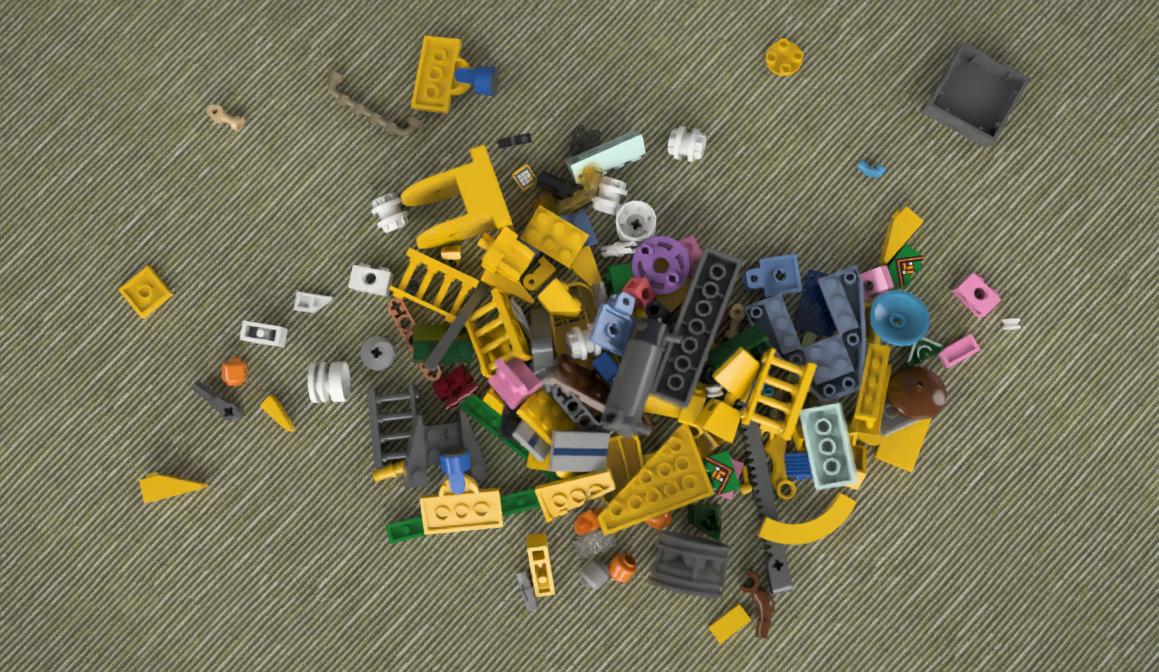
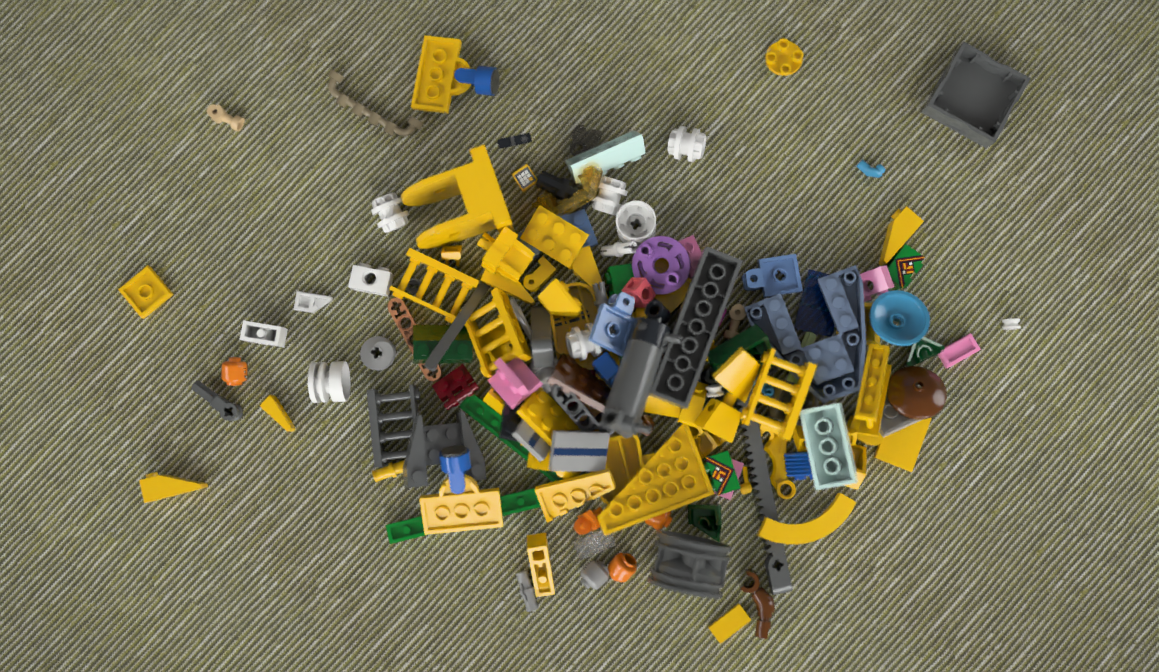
bright pink brick [951,272,1001,318] -> none

